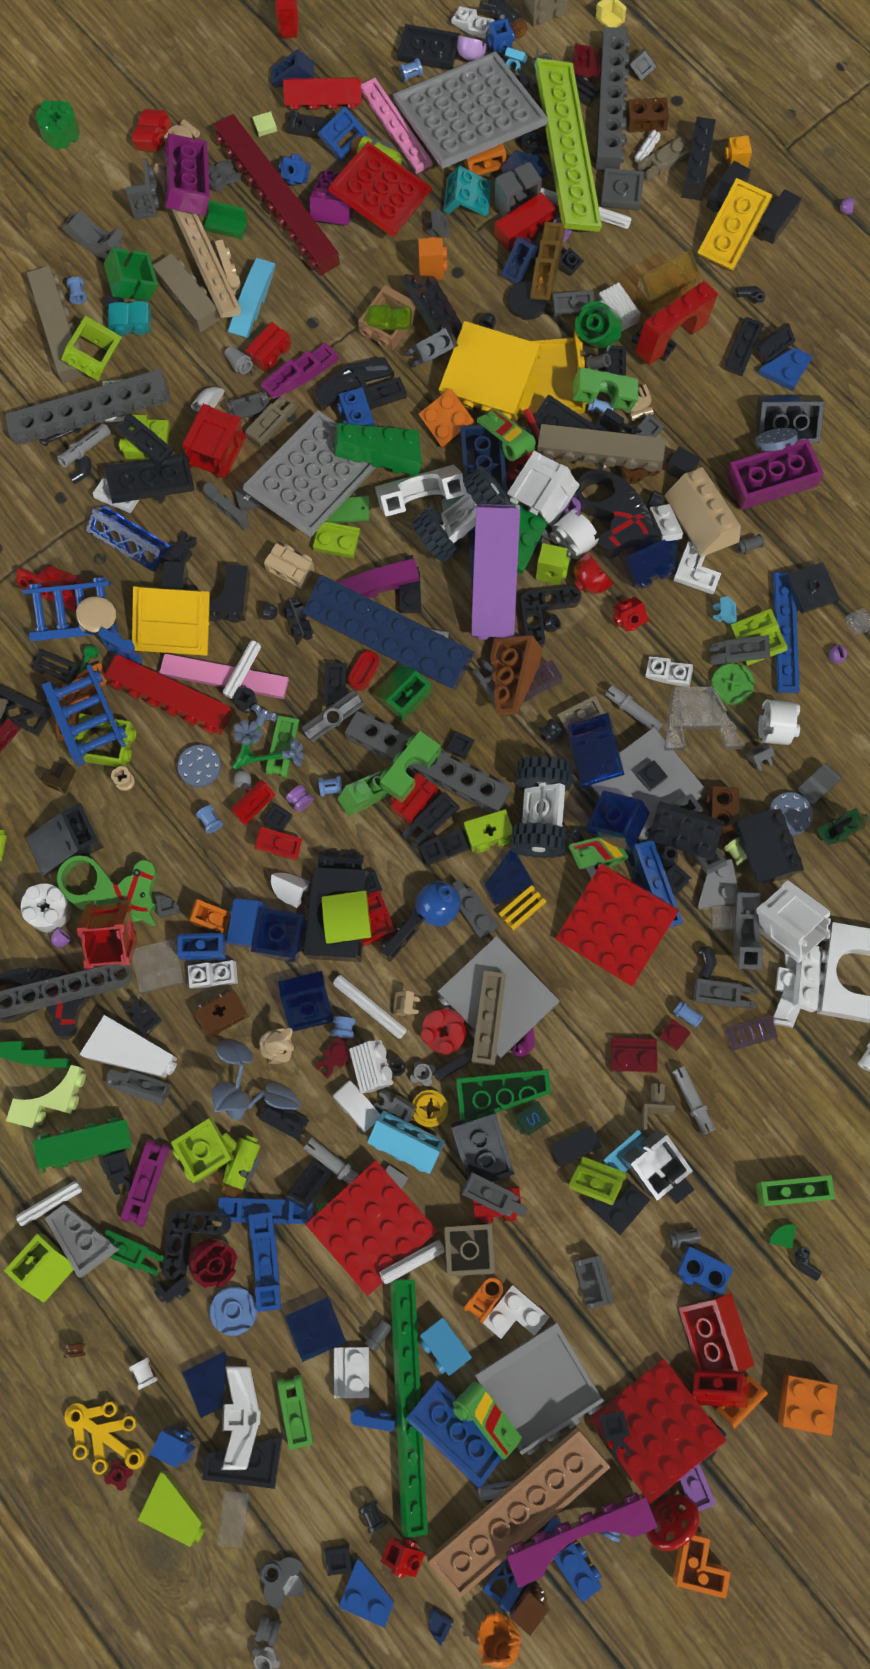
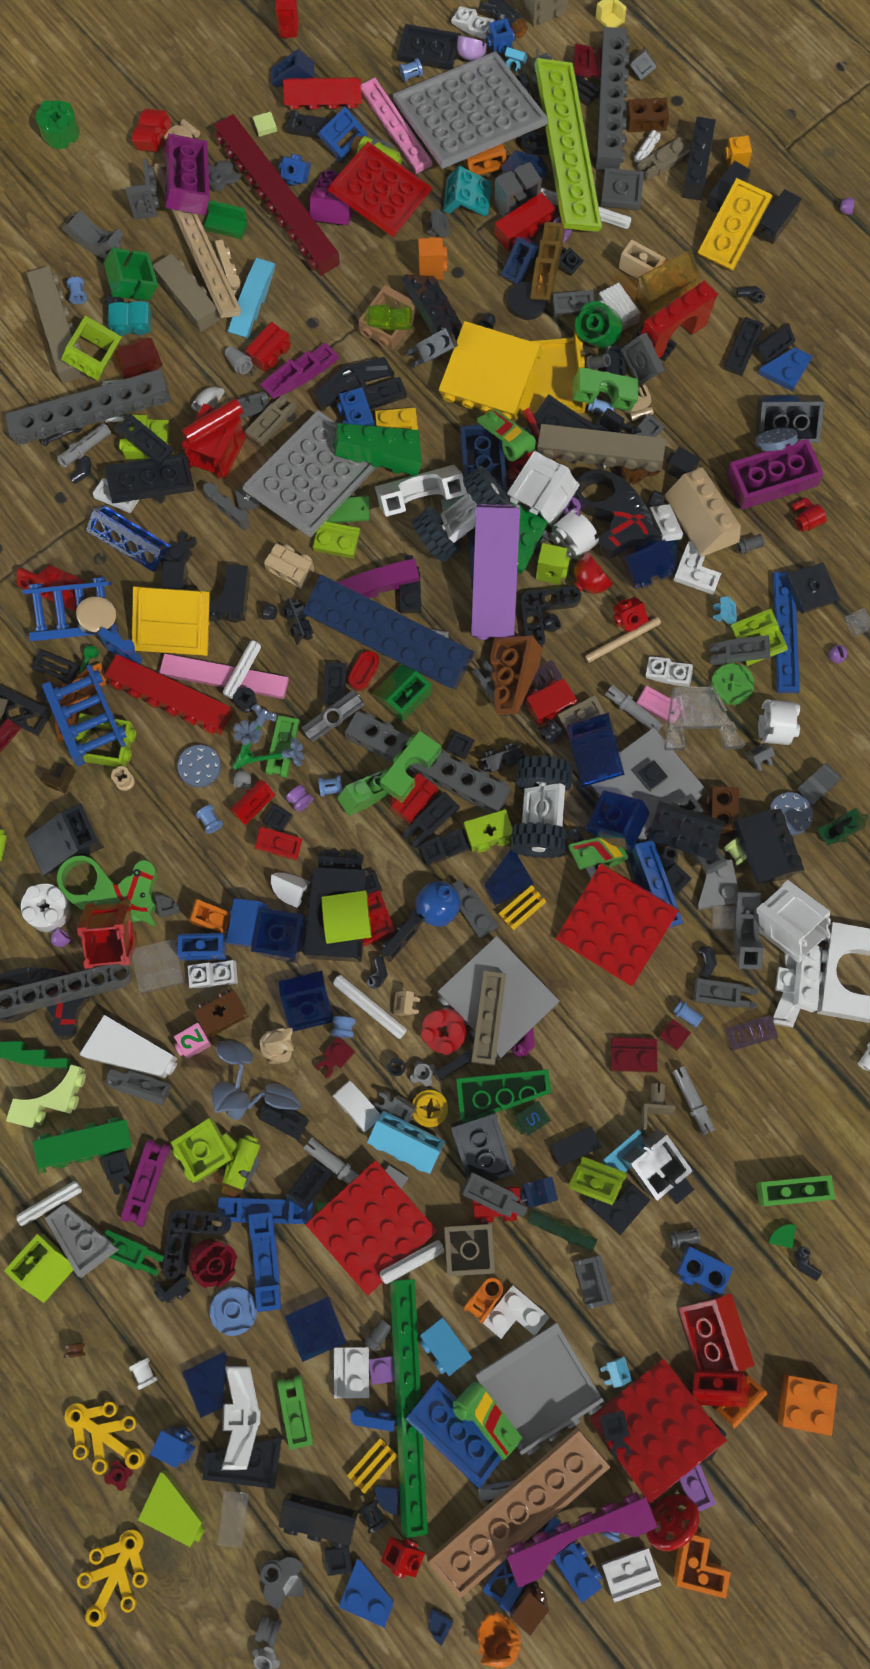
black plate [122,995,163,1036] -> none
white brick [349,1040,393,1094] -> none
orange plate [419,388,476,448] -> none
none -> yellow plant [77,1529,149,1627]
none -> clear red brick [114,338,163,379]
none -> bright pink brick [174,1023,212,1059]
none -> red piece [181,398,244,445]
none -> black slope [278,1492,358,1548]
none -> yellow tile [347,1437,398,1494]
none -> black arm [367,956,388,989]
none -> medium lavender plate [369,1356,395,1385]
none -> yellow plate [375,408,418,430]
none -> dark blue tile [375,1485,400,1515]
none -> black hinge [478,742,525,773]
none -> dark blue arch [520,1177,558,1208]
none -> red brick [526,679,577,726]
none -> clear green pin [527,1209,598,1253]
none -> tan bar [584,617,661,663]
none -> medium azure tile [601,1356,632,1388]
none -> white plate [601,1547,661,1603]
none -> tan brick [619,240,666,287]
none -> dark grey plate [620,333,664,387]
none -> bright pink tile [636,686,684,726]
none -> red piece [791,498,827,532]

